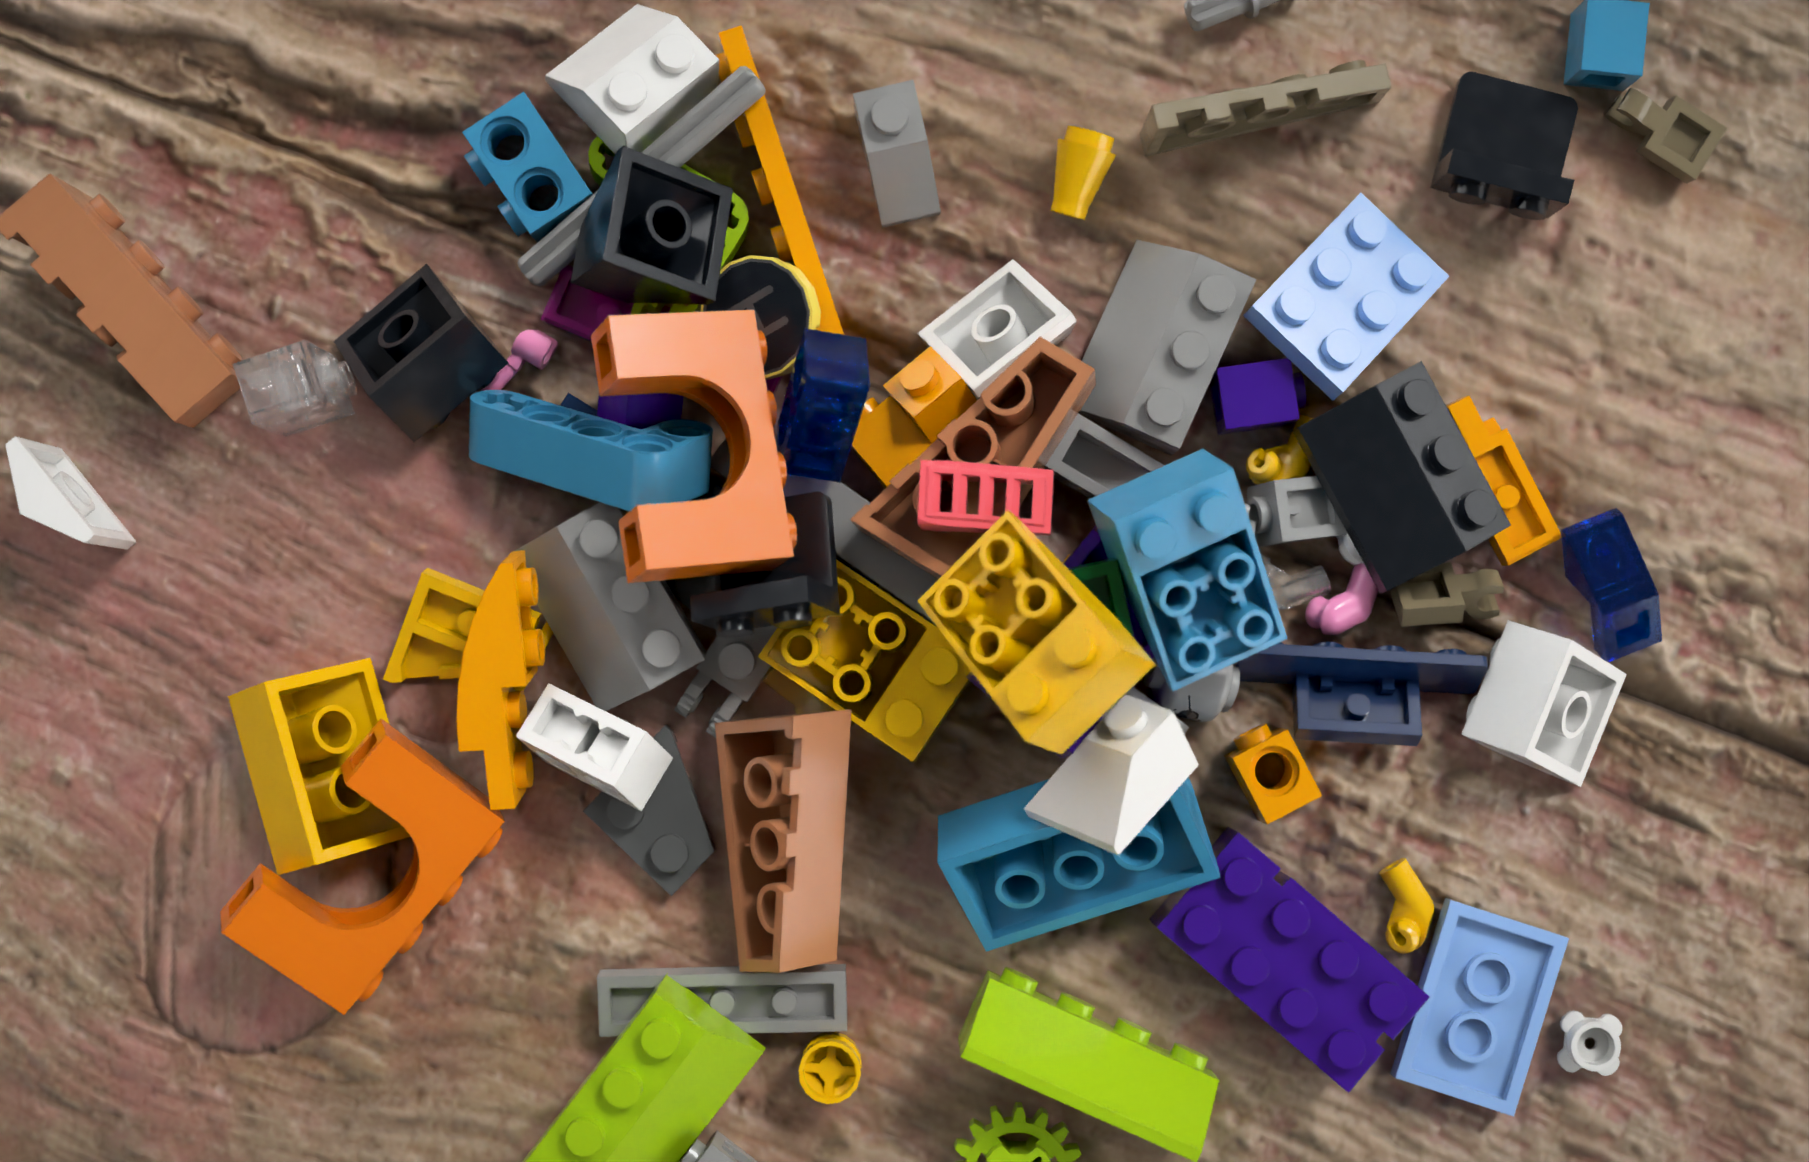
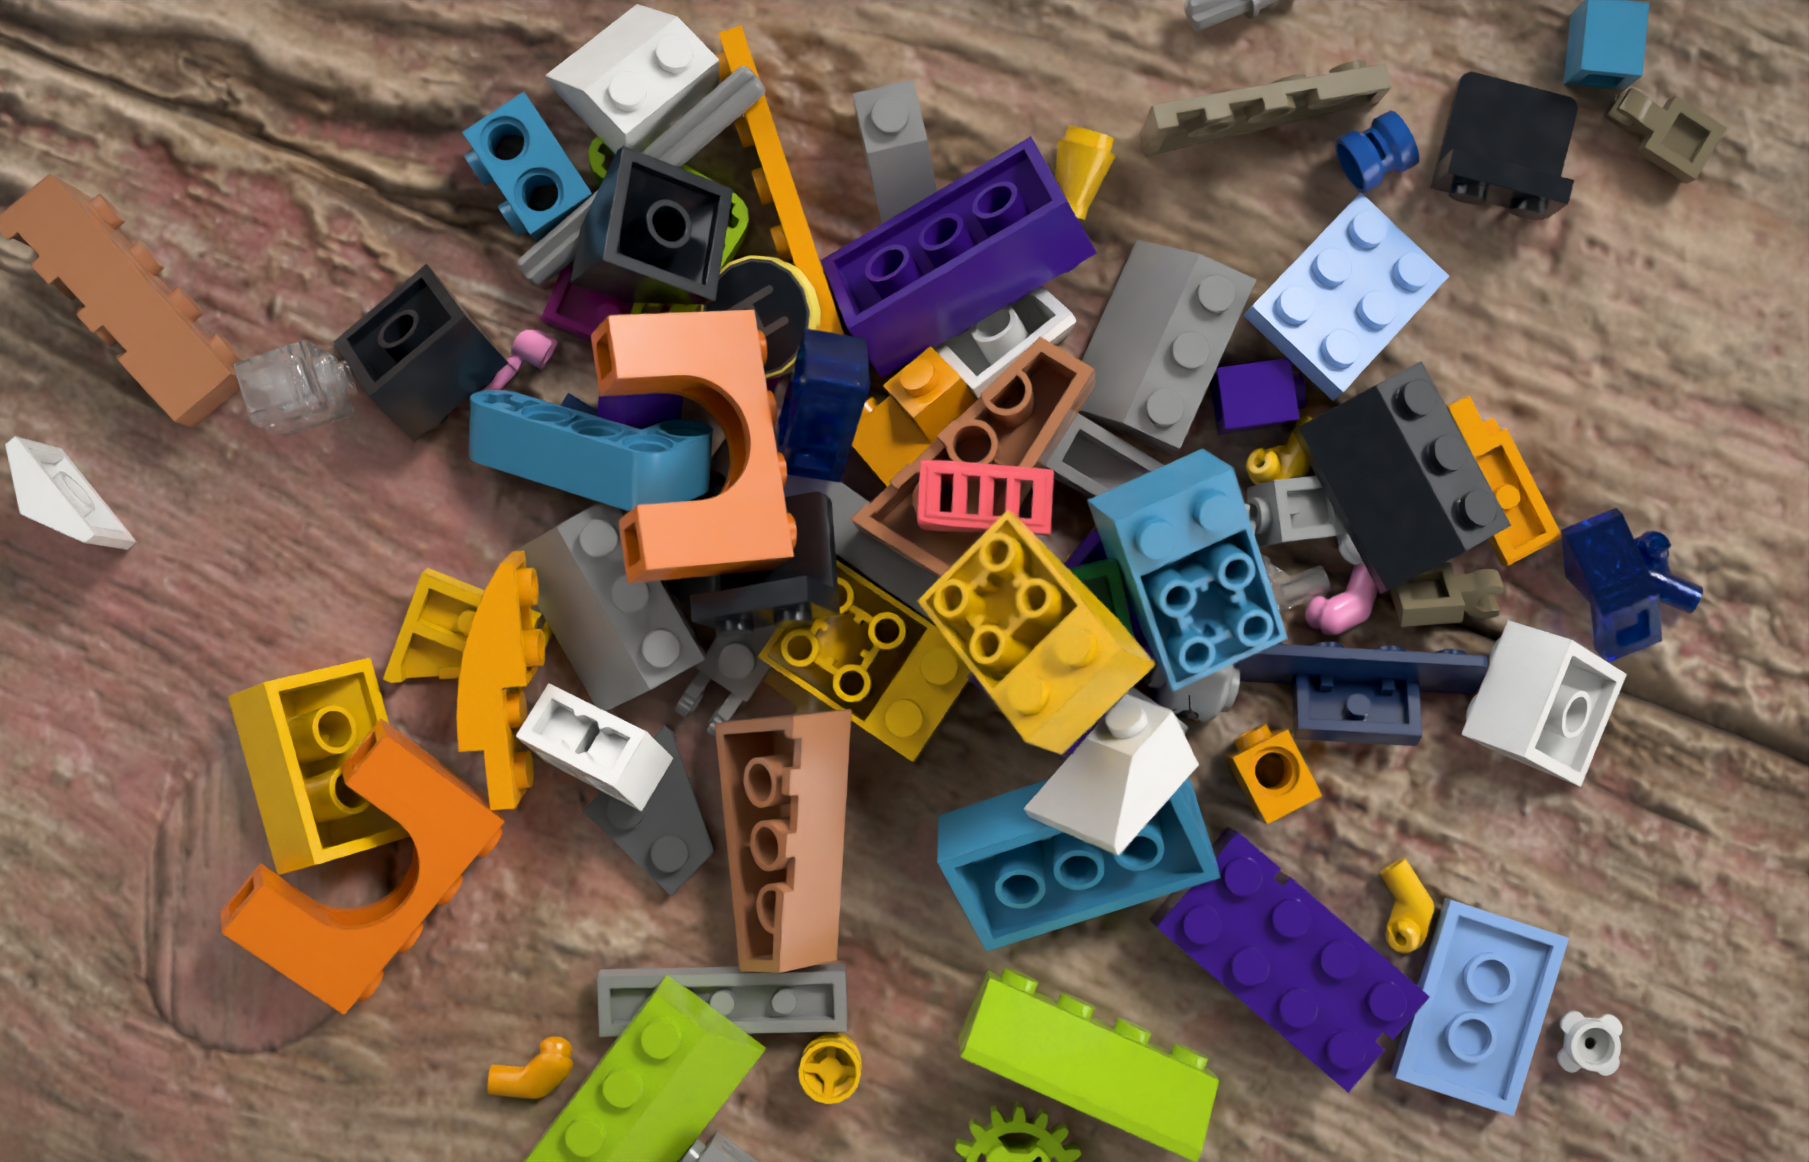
none -> light orange arm [487,1036,574,1099]
none -> dark purple slope [820,136,1097,378]
none -> blue wheel [1335,110,1419,194]
none -> clear blue arm [1627,530,1703,614]

